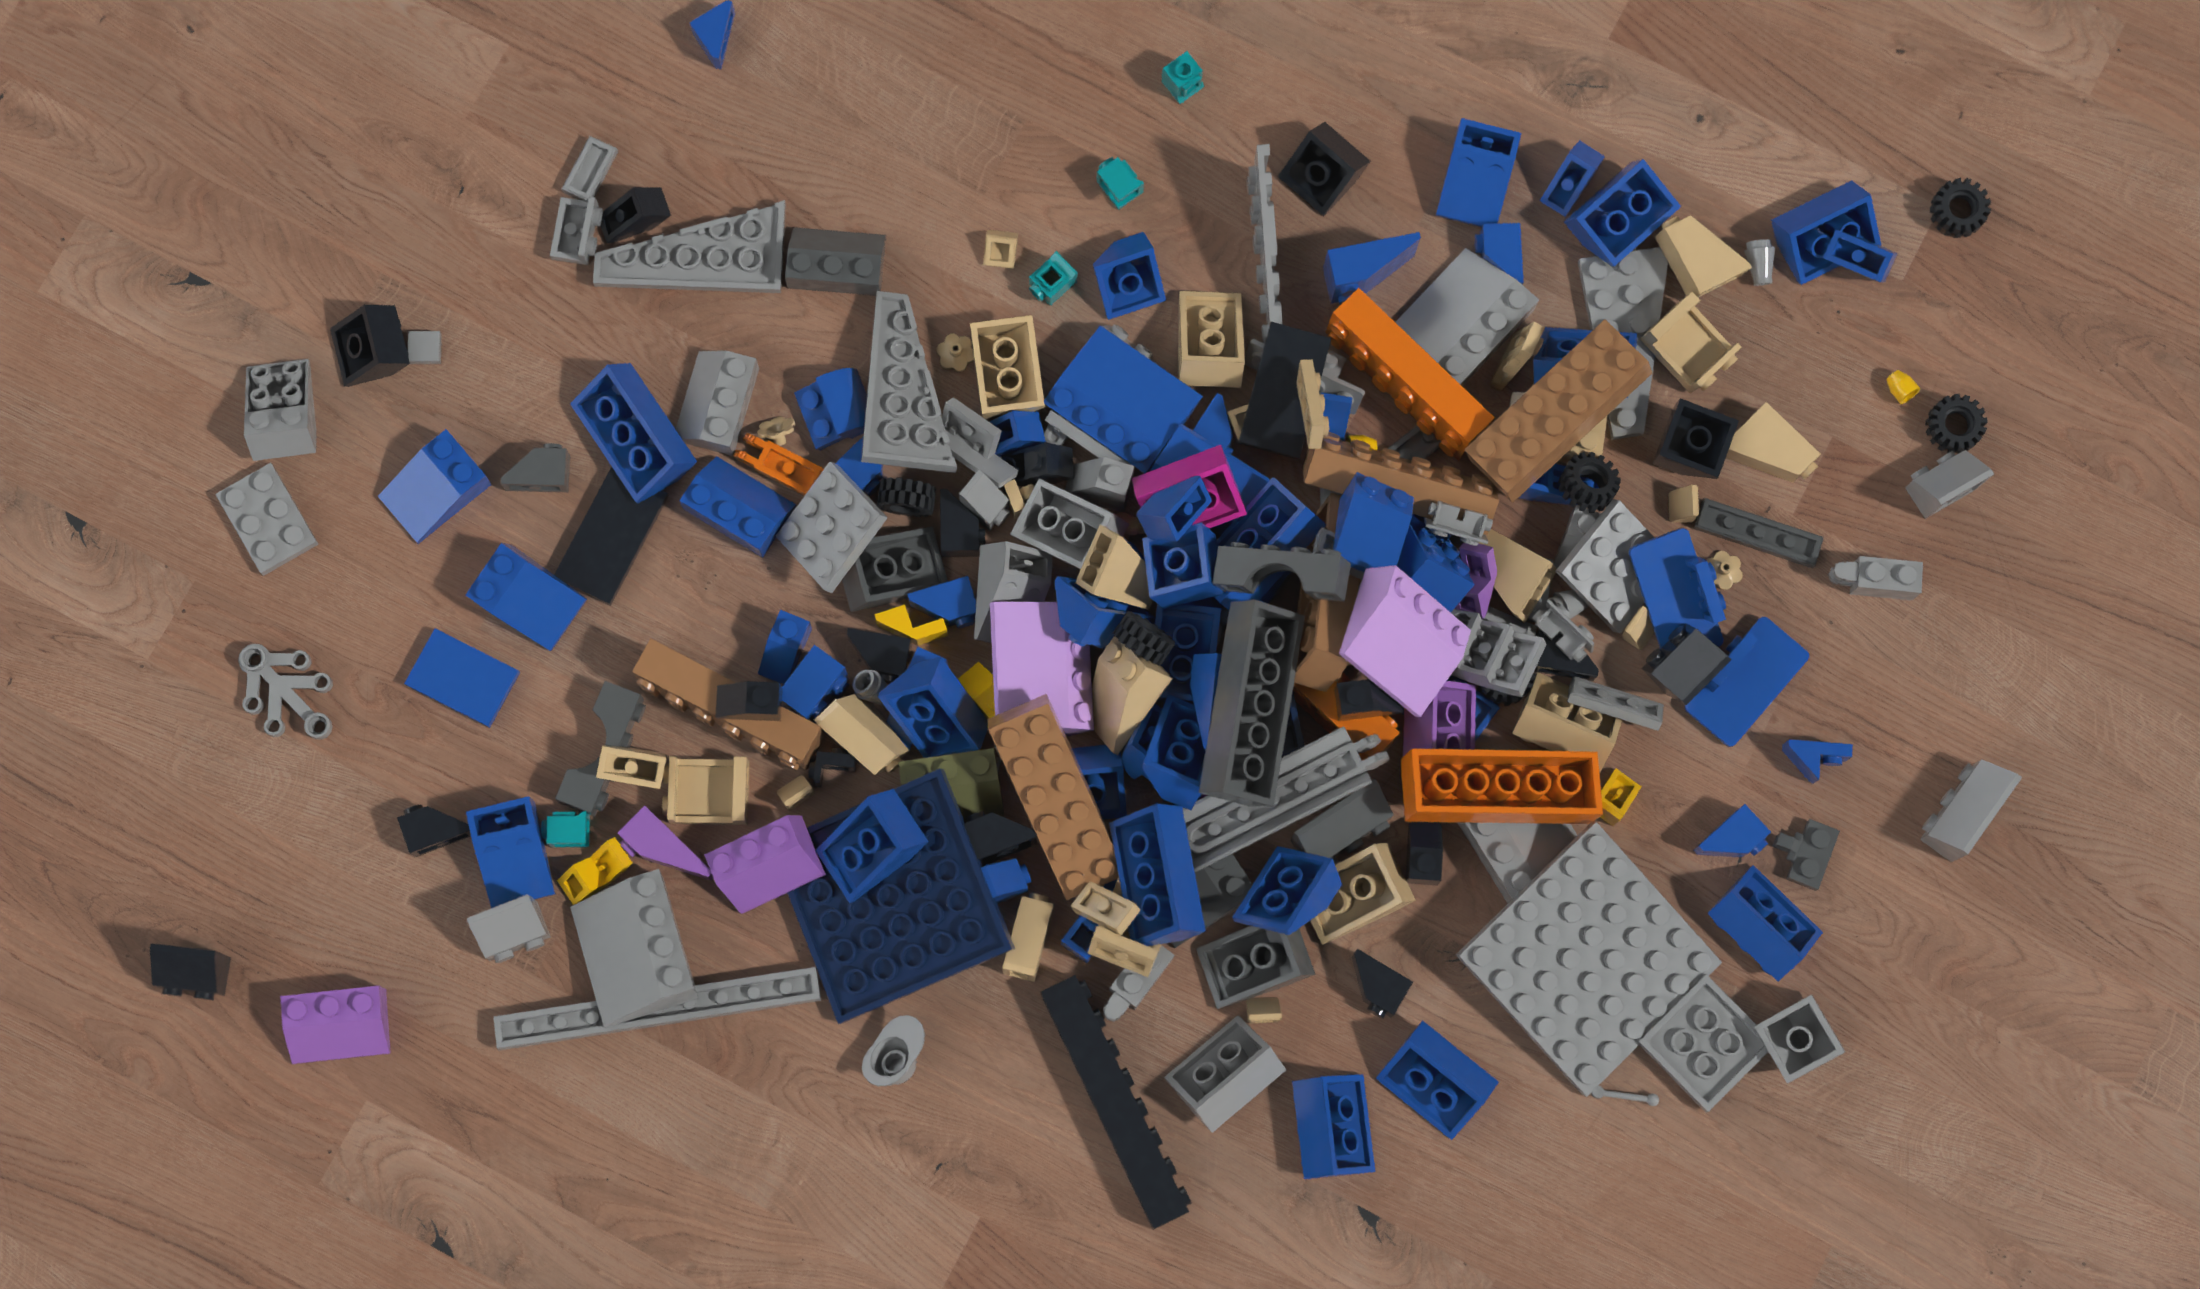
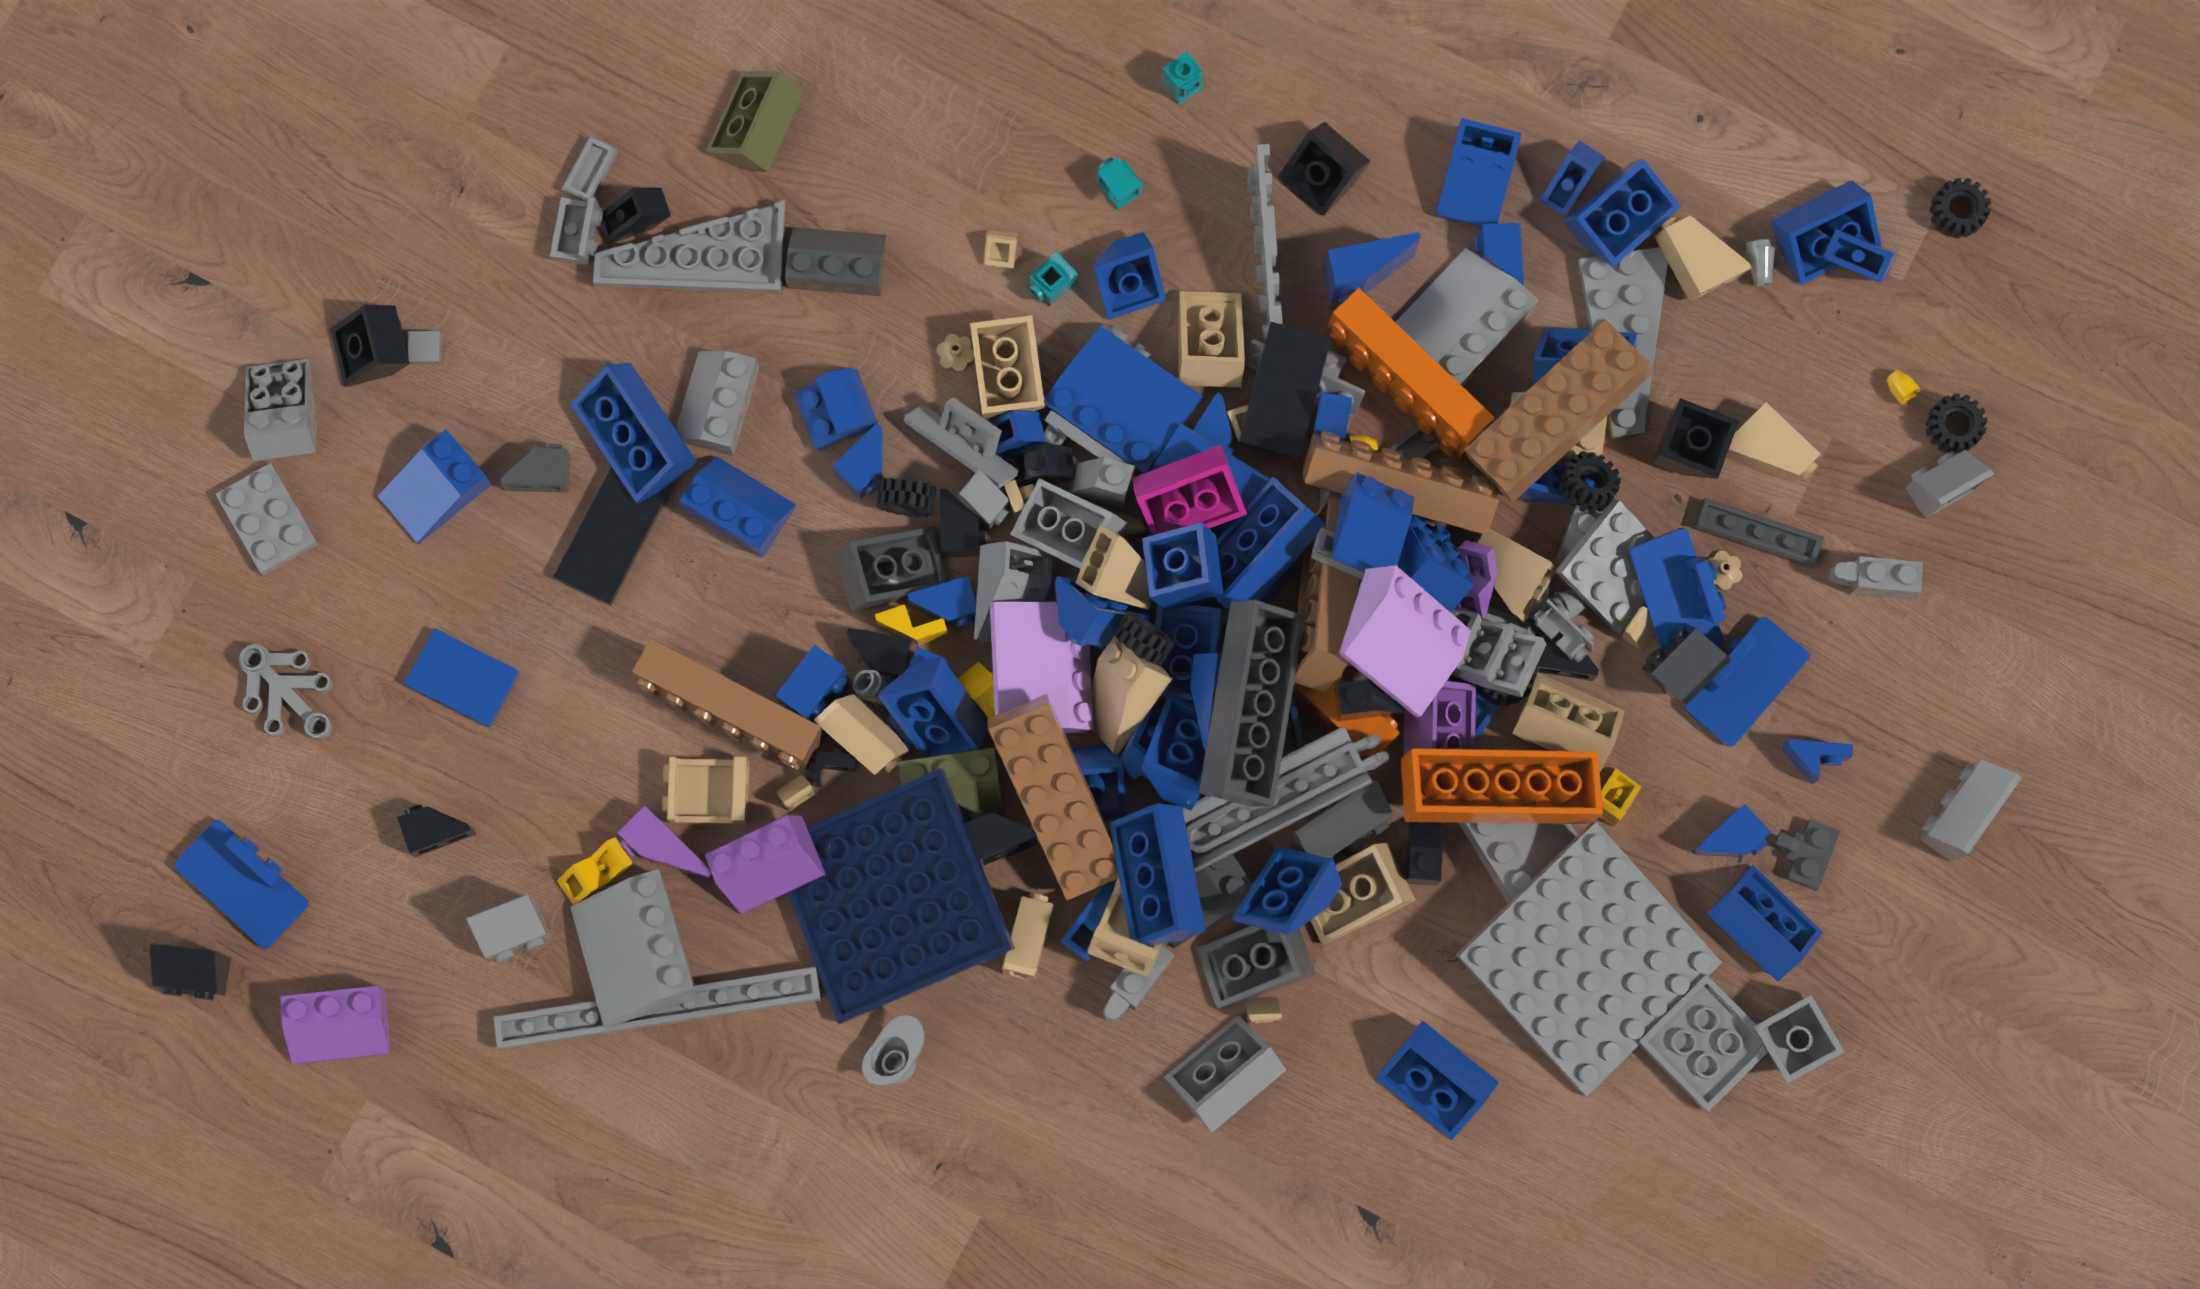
blue slope [465,543,587,651] -> none
blue slope [466,796,555,908] -> none
teal window [541,811,590,848] -> none
dark grey arch [555,681,646,817] -> none
tan slope [596,745,666,789] -> none
blue slope [690,0,735,69] -> none
black slope [715,681,783,721] -> none
orange hinge [733,433,824,496] -> none
tan plant [757,417,795,446] -> none
blue slope [758,610,812,685] -> none
light grey plate [775,461,888,593] -> none
blue slope [815,789,929,903] -> none
light grey wing [861,291,957,473] -> none
blue slope [981,858,1032,904] -> none
black brick [1040,975,1192,1230] -> none
tan plate [1071,881,1140,936] -> none
blue slope [1136,476,1212,542] -> none
dark grey arch [1213,542,1351,601] -> none
blue slope [1292,1074,1376,1179] -> none
tan plate [1296,360,1329,449] -> none
black slope [1351,949,1413,1019] -> none
light grey hinge [1424,501,1493,546] -> none
tan wing [1490,322,1545,391] -> none
light grey tile [1567,676,1664,731] -> none
light grey hinge [1591,1085,1659,1106] -> none
tan panel [1640,292,1742,393] -> none
tan slope [1668,485,1699,523] -> none
none -> blue bracket [175,820,309,949]
none -> olive slope [705,71,805,172]

